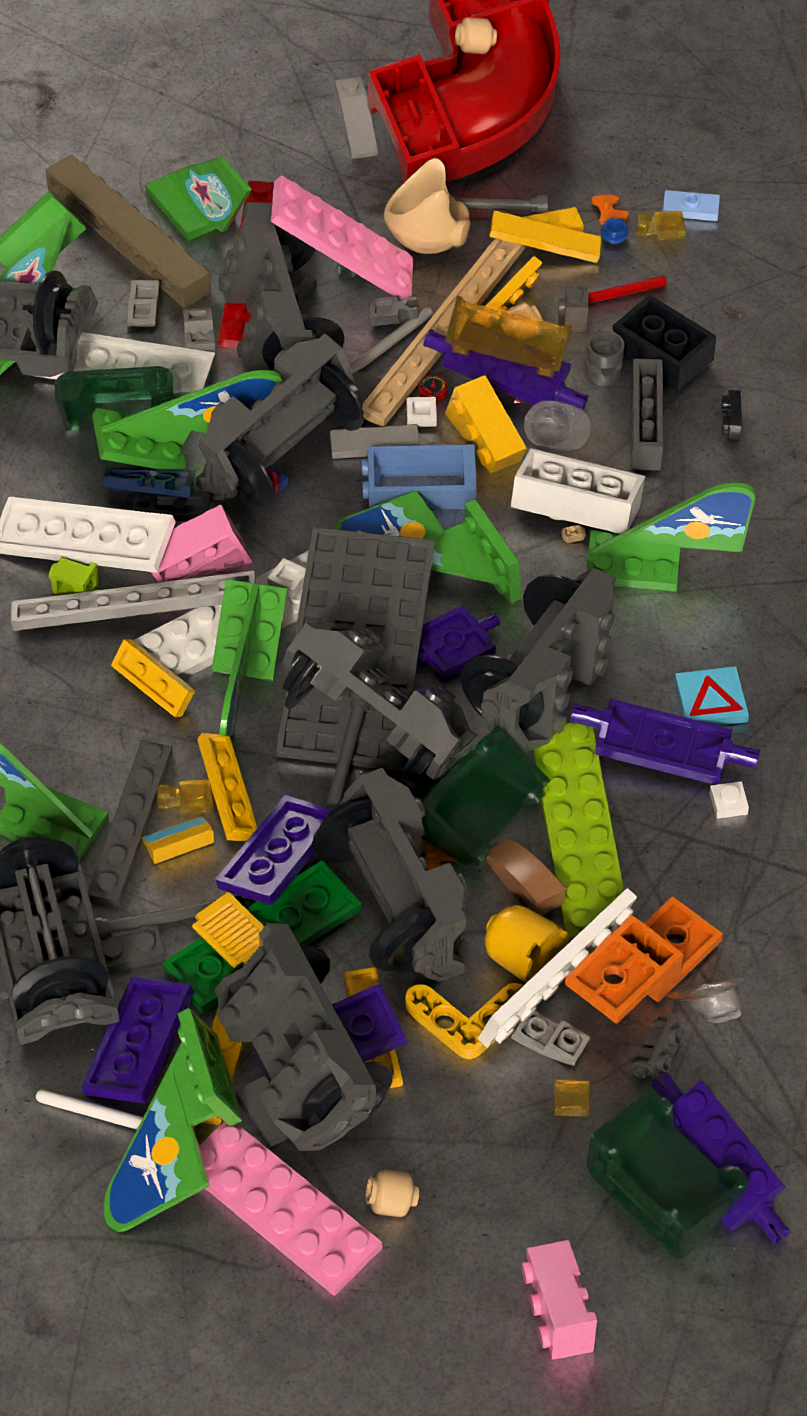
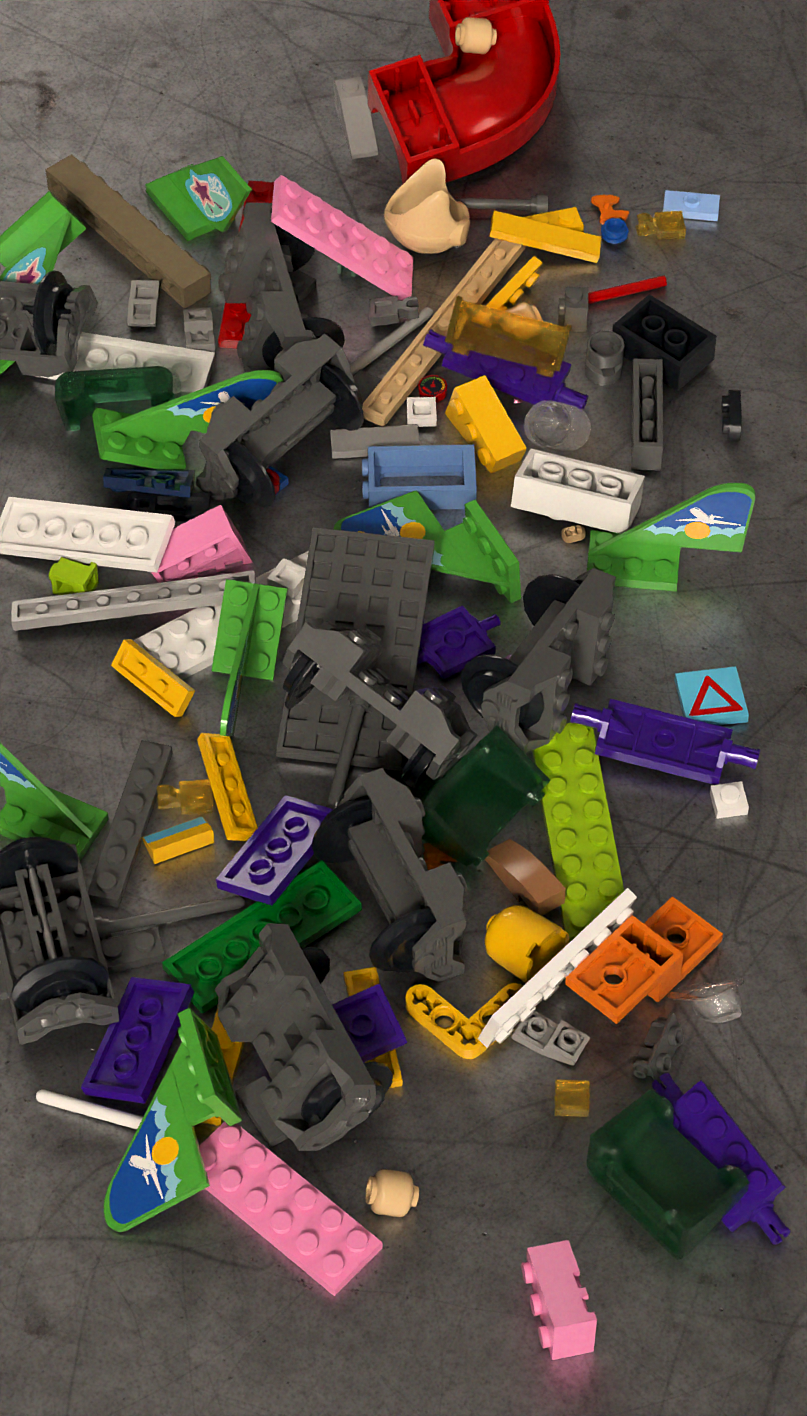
yellow window [192,891,264,970] -> none

